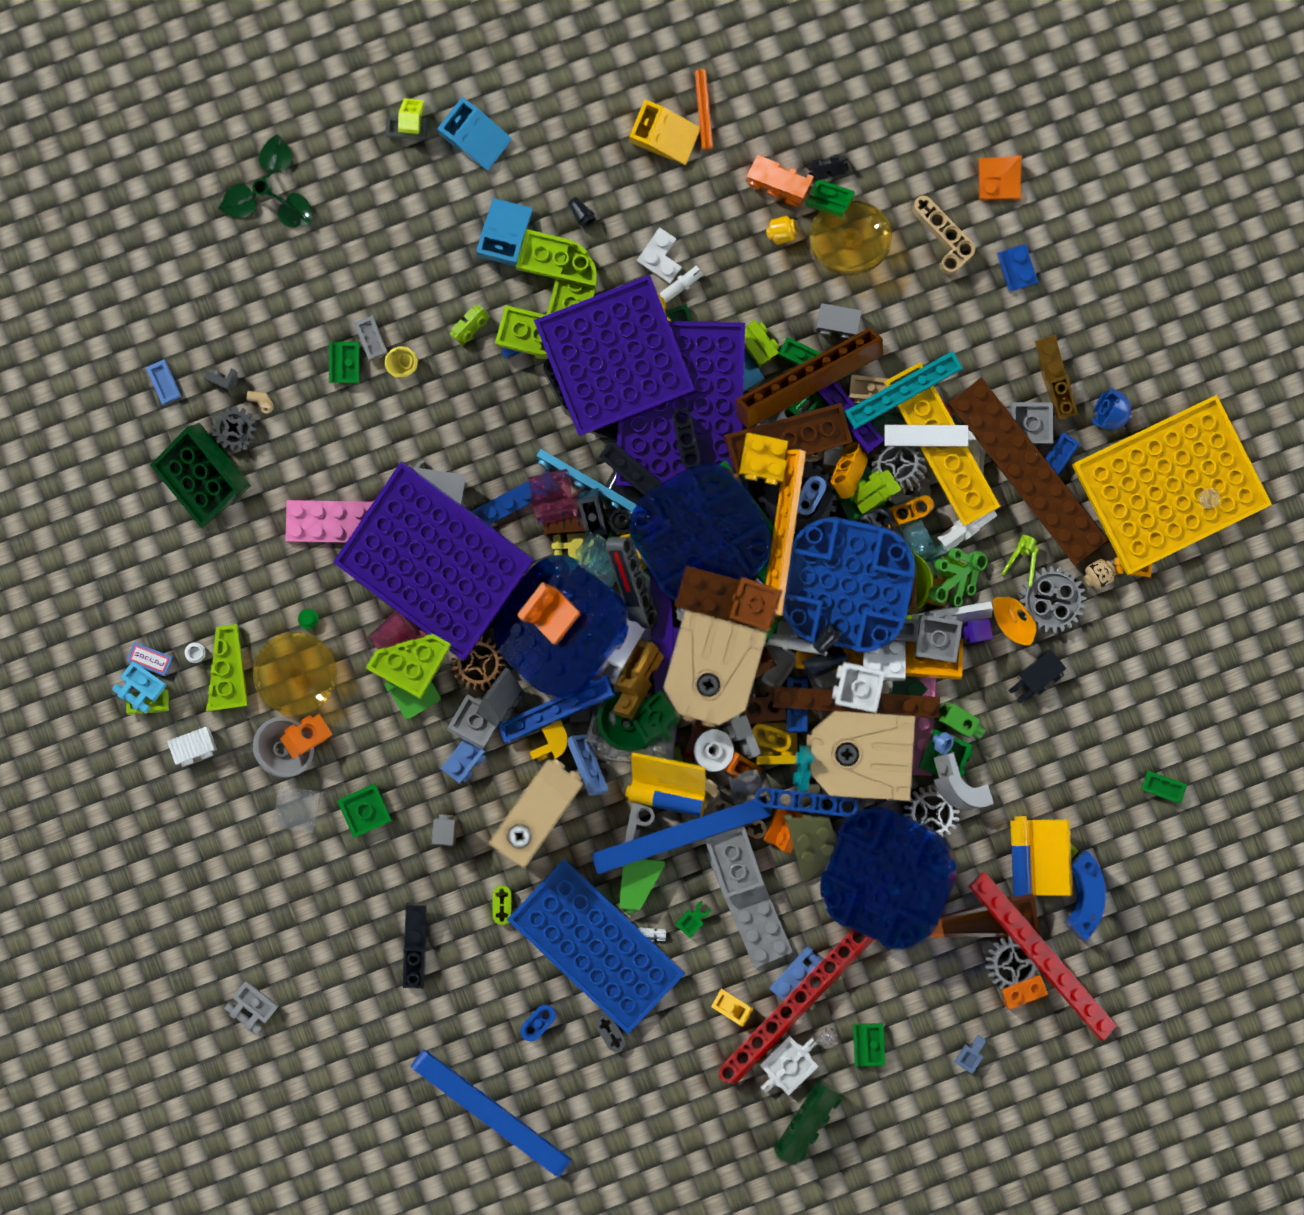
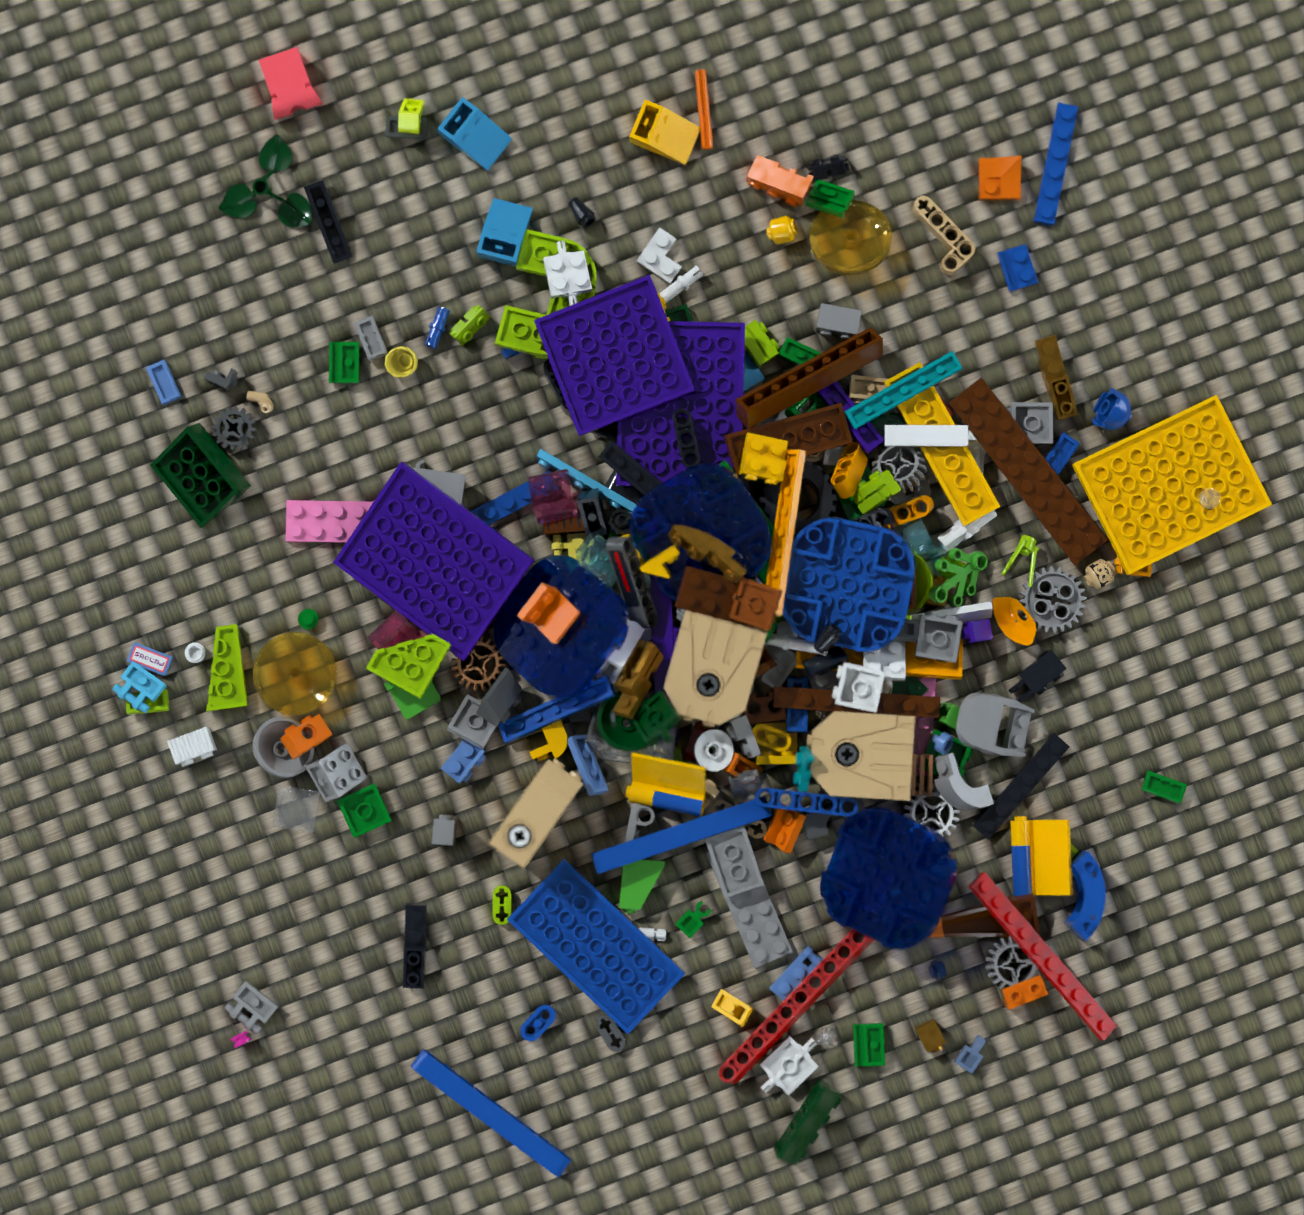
olive wing [784,815,839,882] -> none
medium blue plate [797,476,826,515] -> none
none -> dark pink bush [230,1030,251,1048]
none -> coral piece [259,47,323,120]
none -> black slope [303,177,353,264]
none -> light grey bracket [305,743,367,802]
none -> blue pin [424,307,450,350]
none -> white plate [543,240,592,306]
none -> yellow slope [640,544,681,578]
none -> pearl gold slope [668,525,746,584]
none -> medium nougat tile [910,754,933,796]
none -> pearl gold brick [914,1019,946,1053]
none -> dark blue plate [929,960,946,981]
none -> light grey slope [956,693,1035,757]
none -> black plate [972,733,1070,840]
none -> blue plate [1033,102,1078,226]

